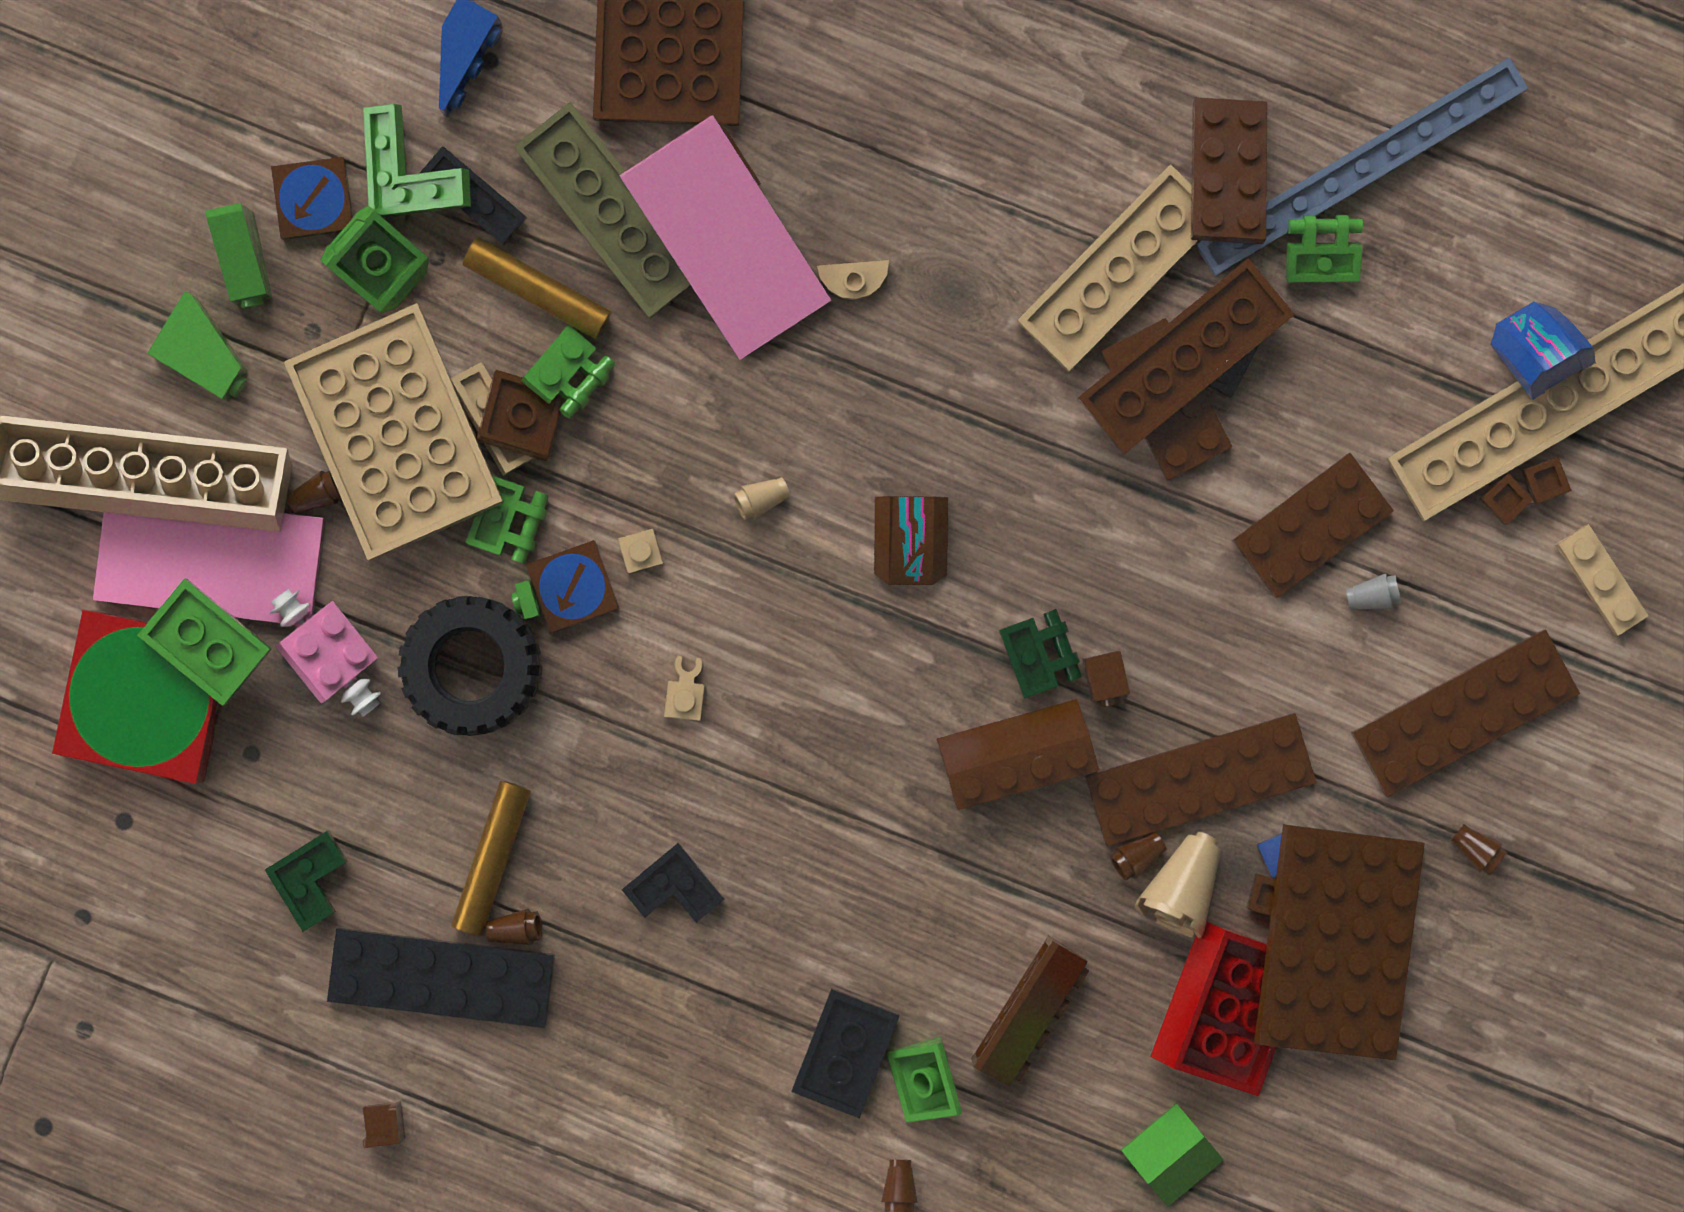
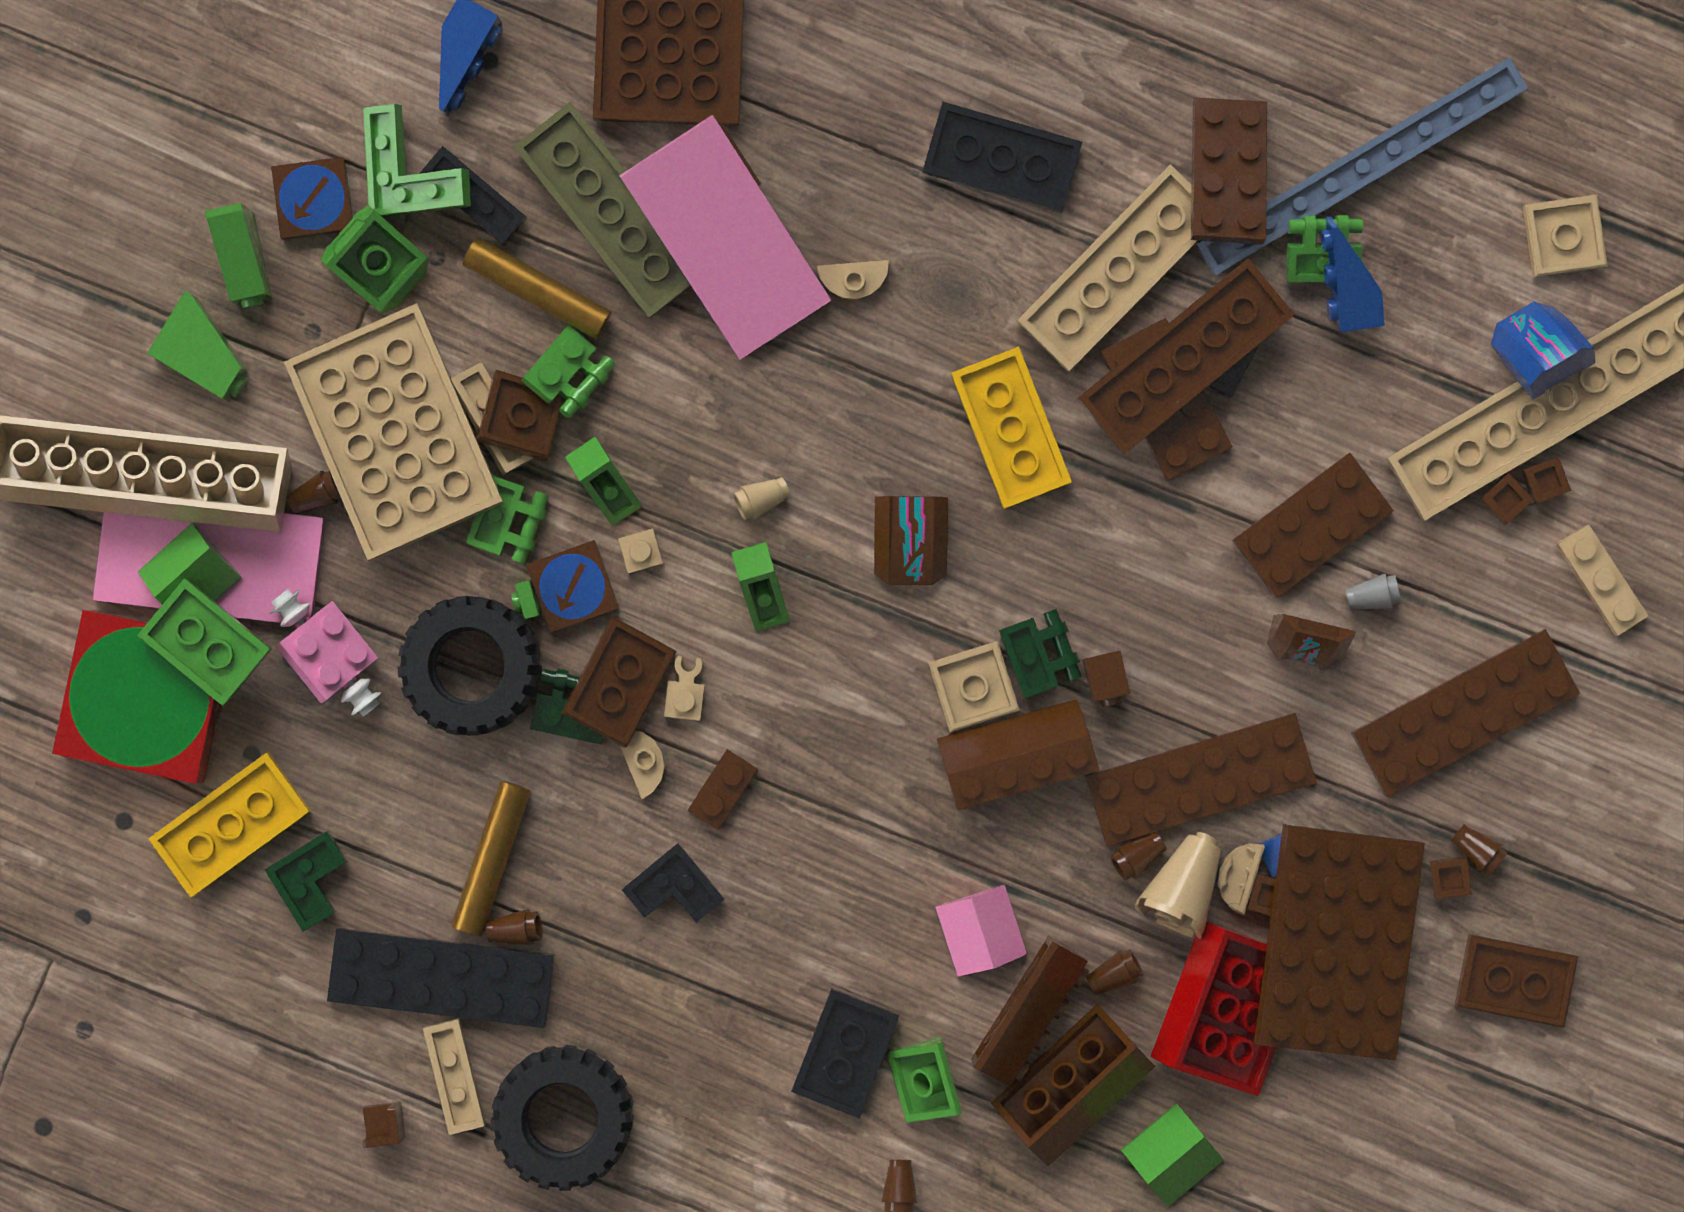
none -> bright green slope [138,523,242,605]
none -> yellow plate [148,752,311,898]
none -> tan plate [423,1018,486,1135]
none -> black tyre [490,1045,634,1191]
none -> dark green plate [530,668,603,745]
none -> reddish brown tile [561,617,677,748]
none -> bright green slope [565,437,642,526]
none -> tan plate [620,731,665,799]
none -> reddish brown plate [688,749,758,830]
none -> bright green slope [731,542,790,632]
none -> black plate [922,102,1083,213]
none -> tan tile [928,641,1019,732]
none -> bright pink slope [935,884,1027,976]
none -> yellow plate [951,346,1072,509]
none -> reddish brown slope [991,1004,1155,1166]
none -> reddish brown cone [1086,949,1143,995]
none -> tan plate [1217,843,1265,915]
none -> reddish brown slope [1267,614,1355,671]
none -> blue slope [1321,216,1385,332]
none -> reddish brown plate [1430,857,1472,899]
none -> reddish brown tile [1454,934,1578,1028]
none -> tan tile [1522,194,1608,278]

